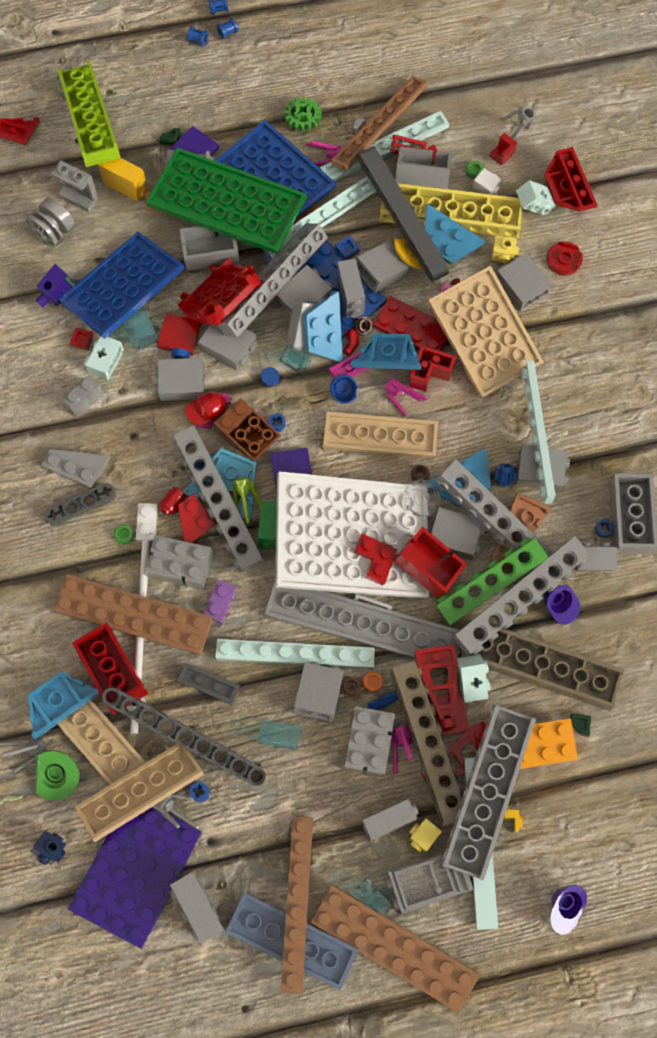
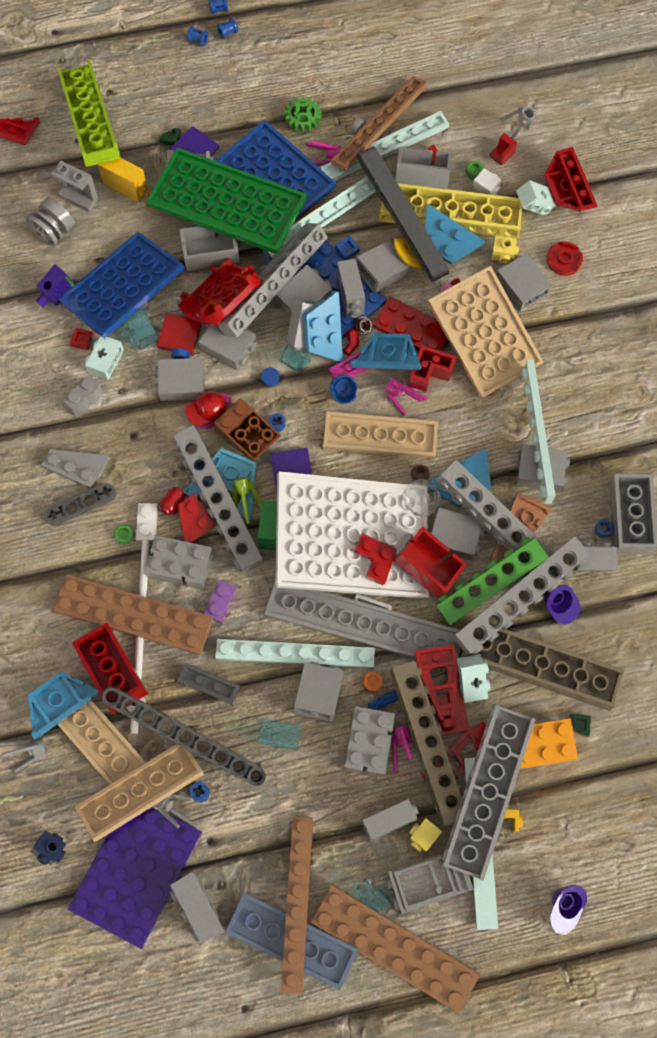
bright green hat [35,750,80,800] -> none
reddish brown plate [341,676,362,698] -> none
red tile [389,134,427,155] -> none
blue gear [494,463,518,486] -> none

